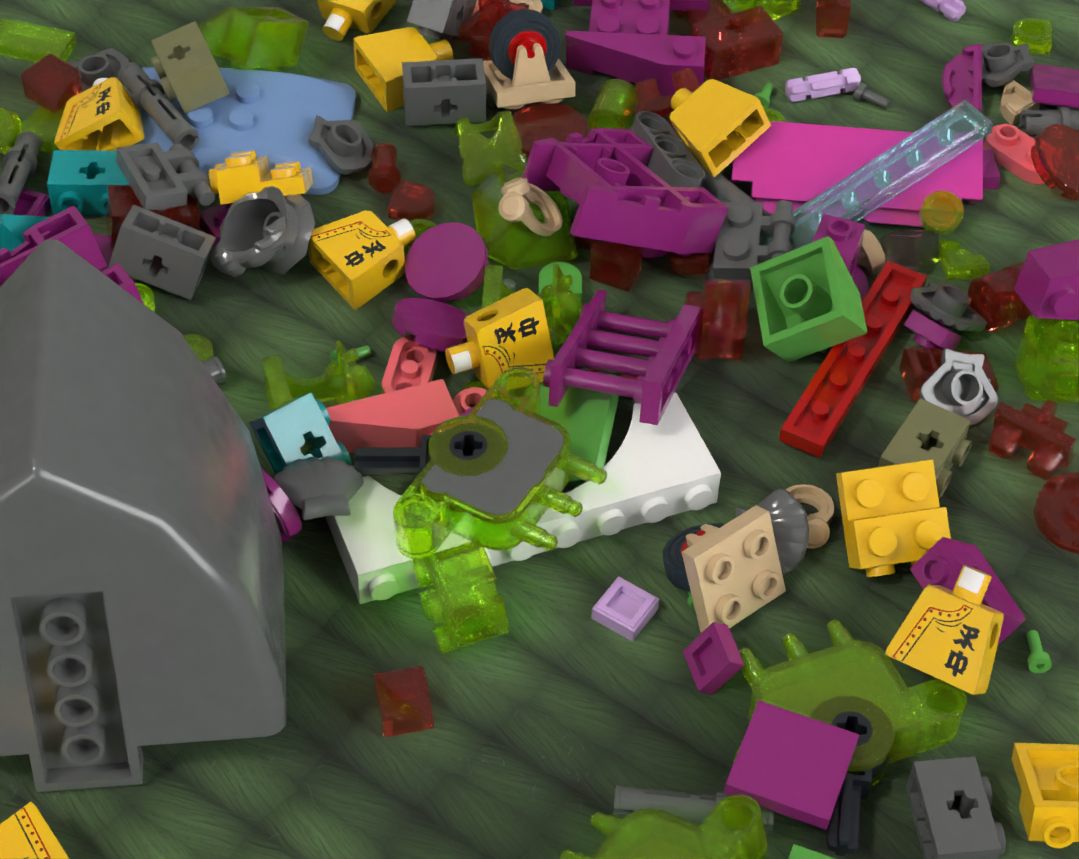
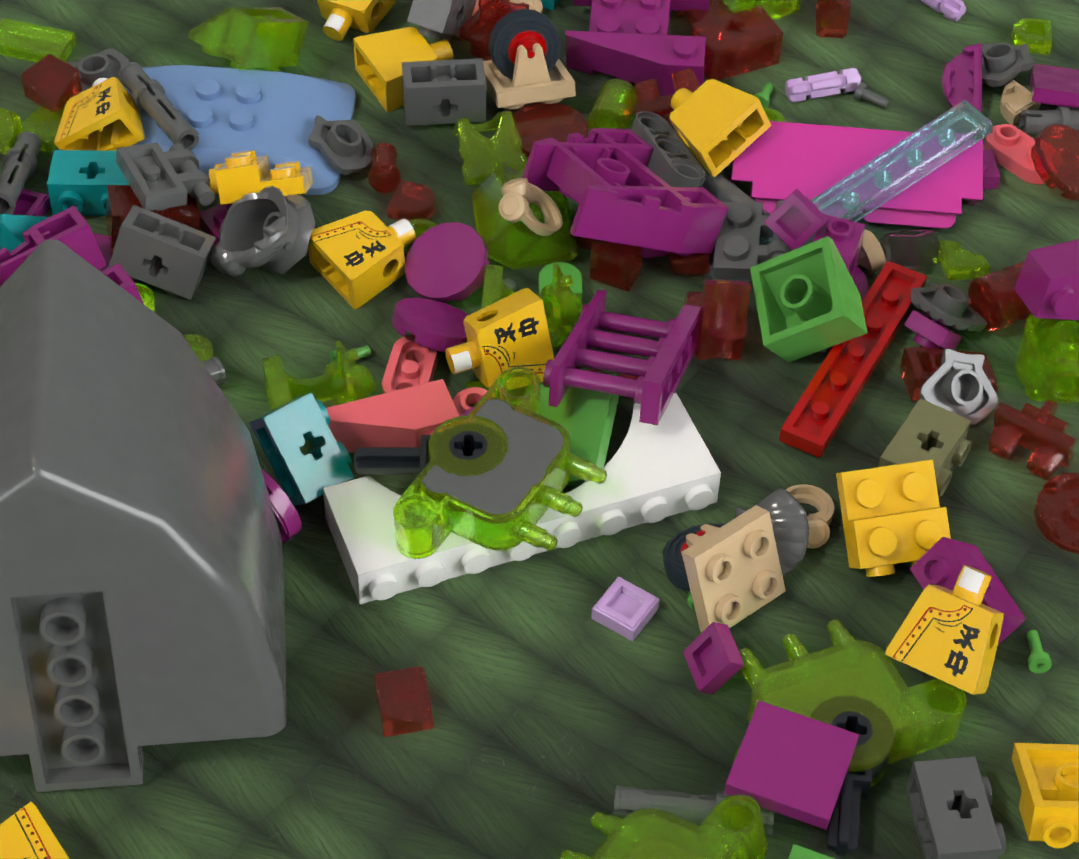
olive brick [151,21,230,114] -> none
dark grey animal [274,456,364,520] -> none
clear neon green brick [411,540,509,656] -> none
clear neon green tile [919,190,964,235] -> none
none -> magenta tile [764,188,828,250]

